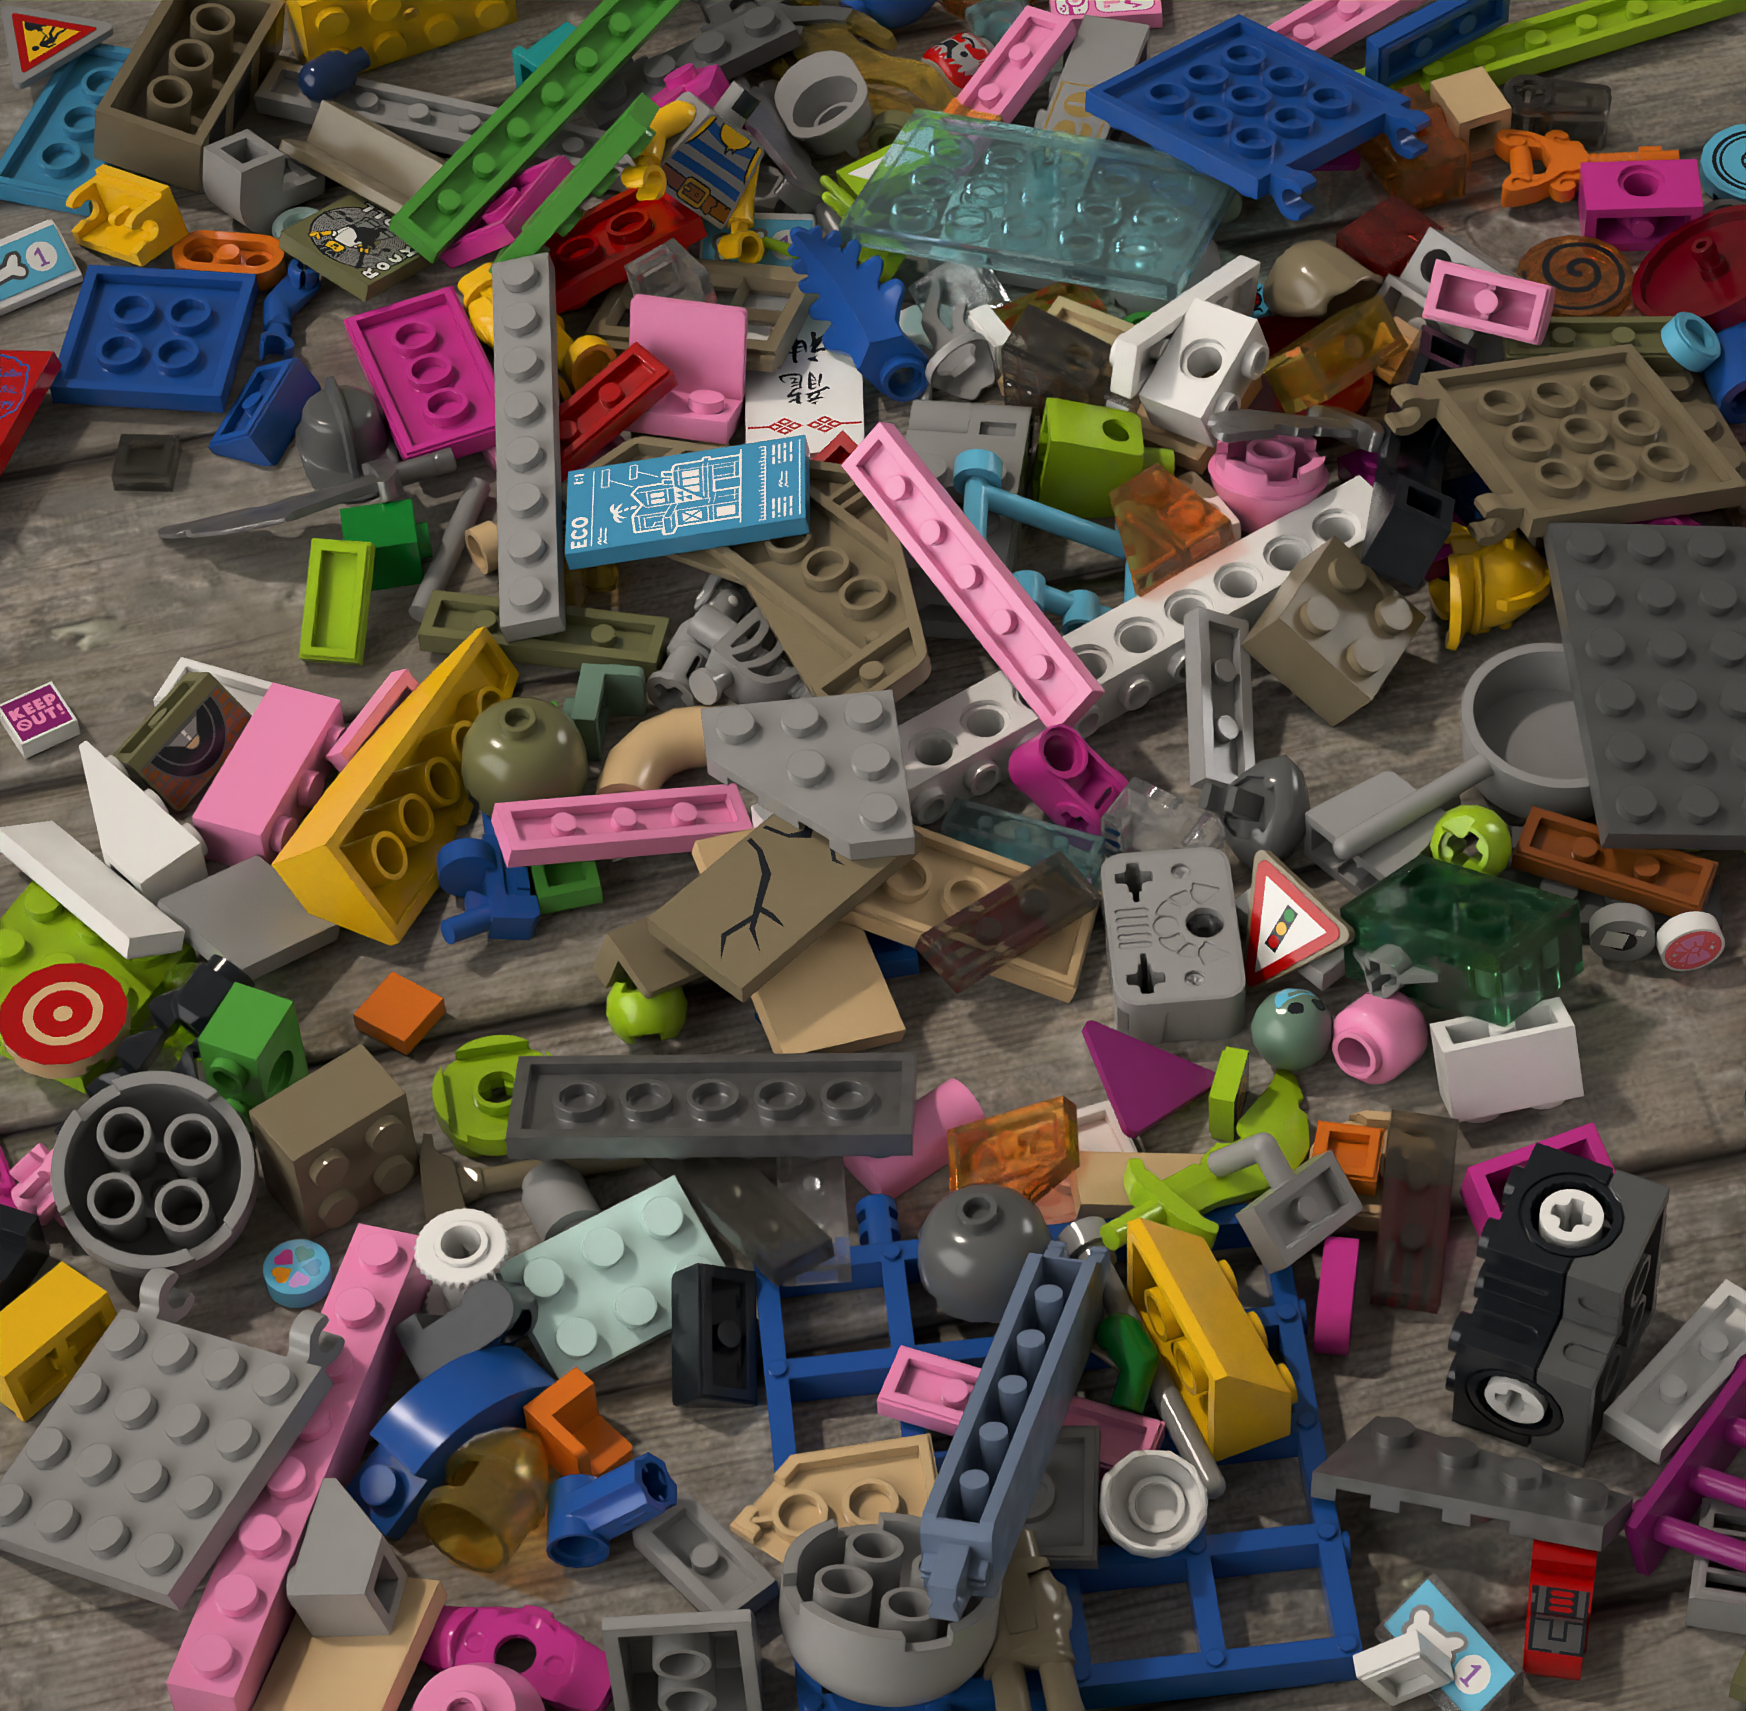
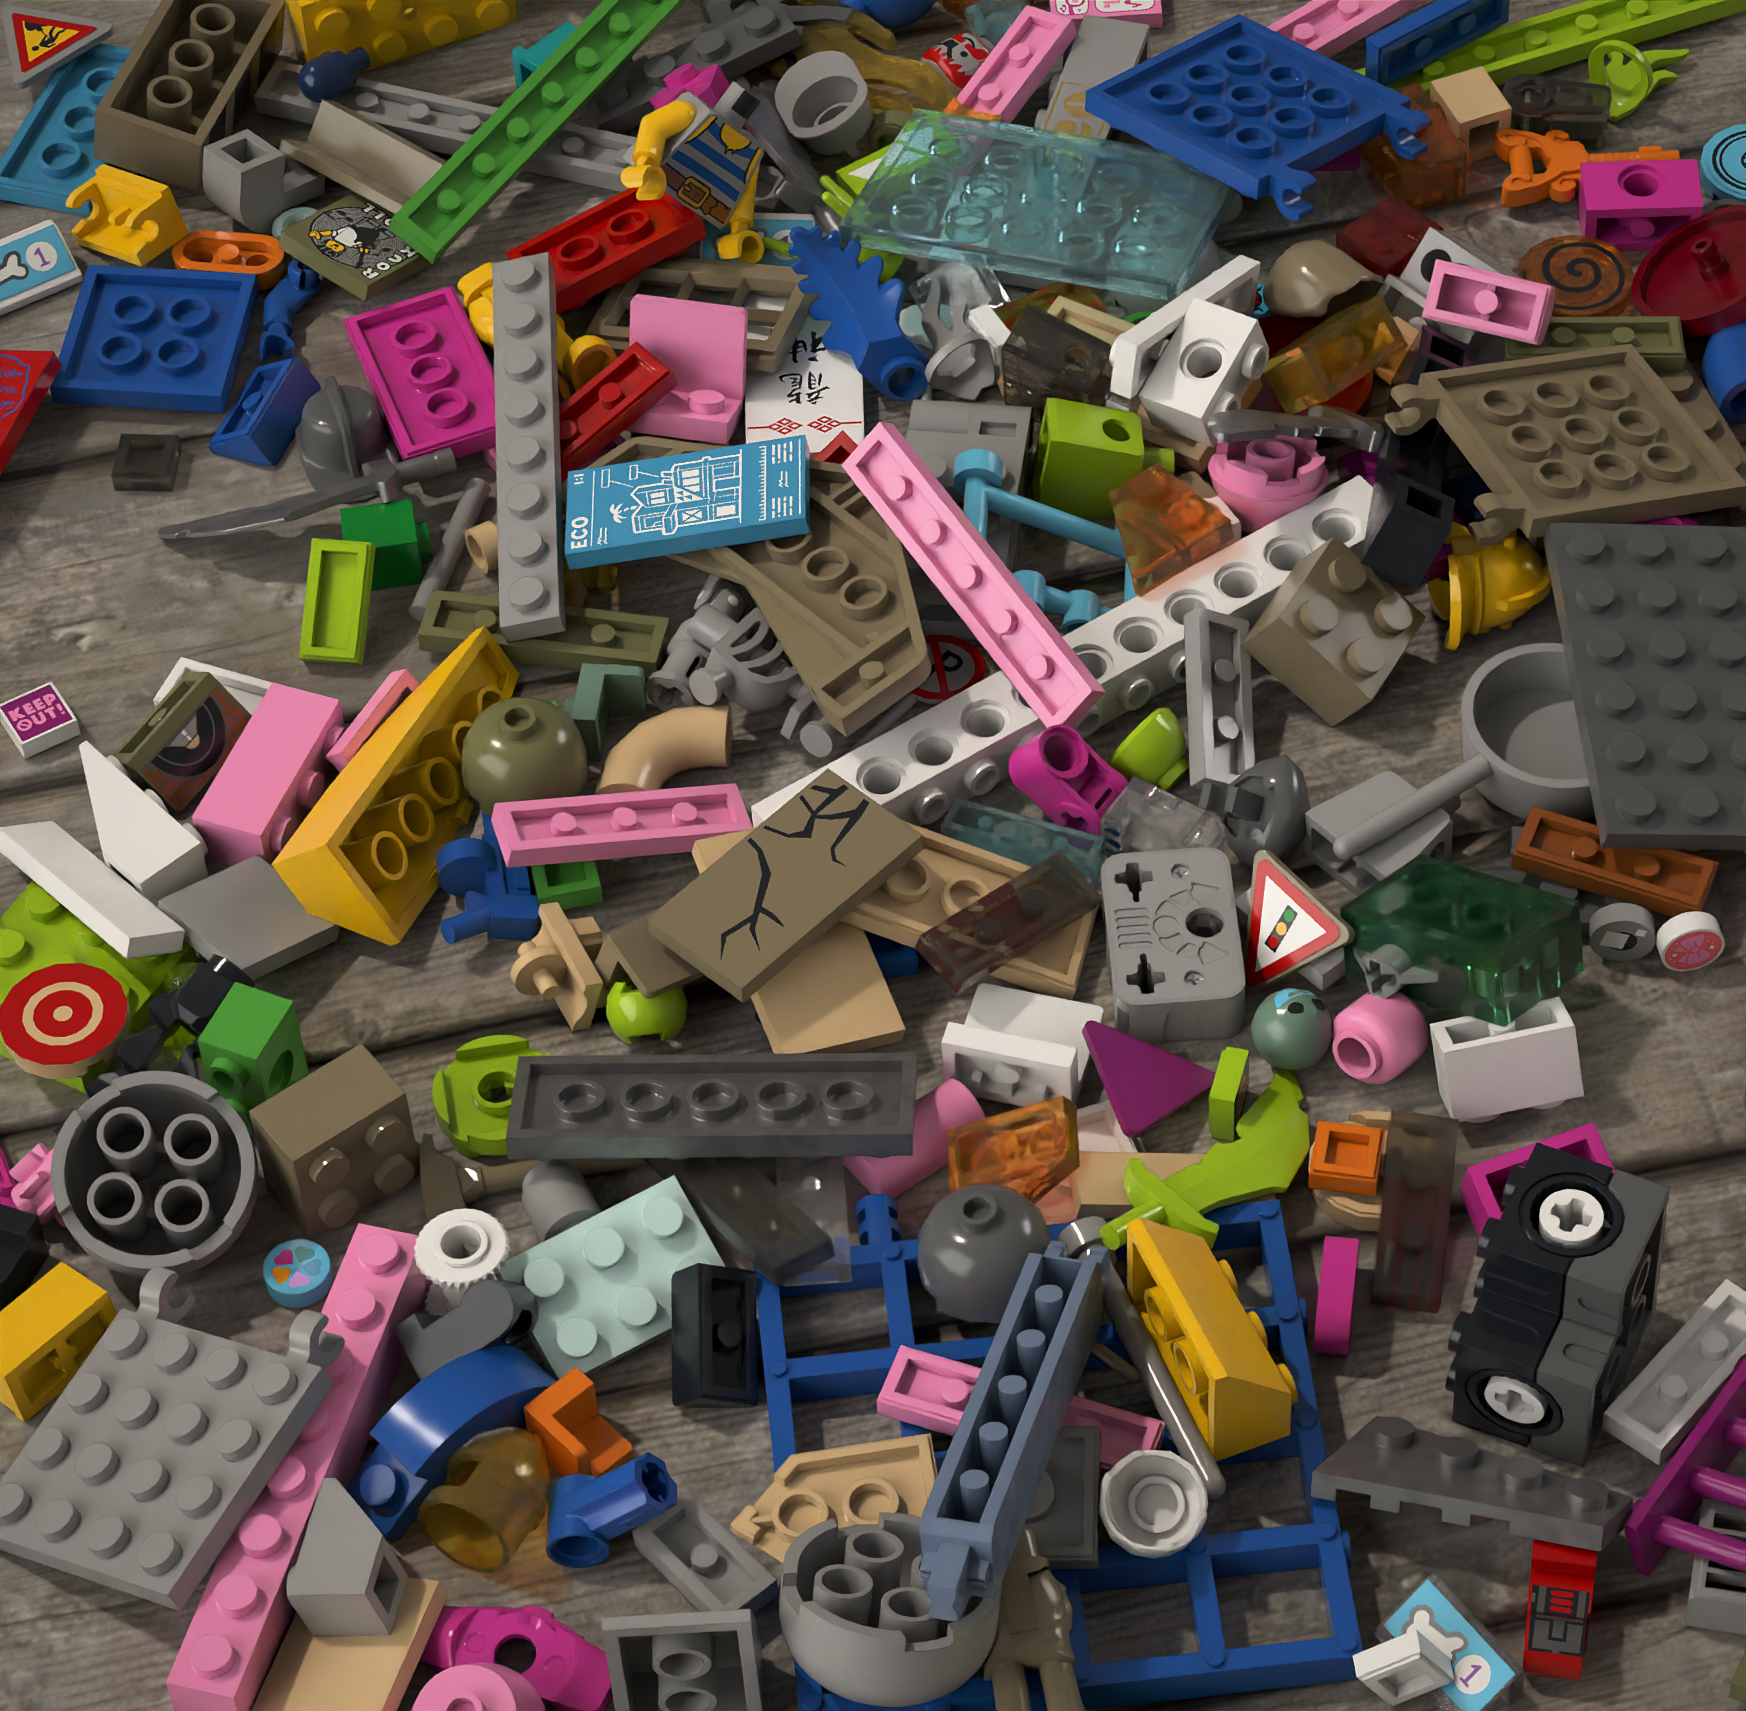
orange tile [353,971,446,1055] -> none
dark pink tile [440,155,574,269] -> none
bright green plate [488,92,660,274] -> none
clear panel [624,238,718,304] -> none
light grey plate [701,689,915,860] -> none
green arm [1096,1312,1160,1415] -> none
light grey plate [1208,1132,1364,1275] -> none
lime piece [1430,805,1512,885] -> none
medium azure tile [1661,312,1721,372] -> none
none -> tan hips [510,902,613,1031]
none -> piece [843,635,985,756]
none -> white bracket [941,983,1104,1114]
none -> lime brick [1107,708,1190,792]
none -> lime piece [1588,40,1689,122]

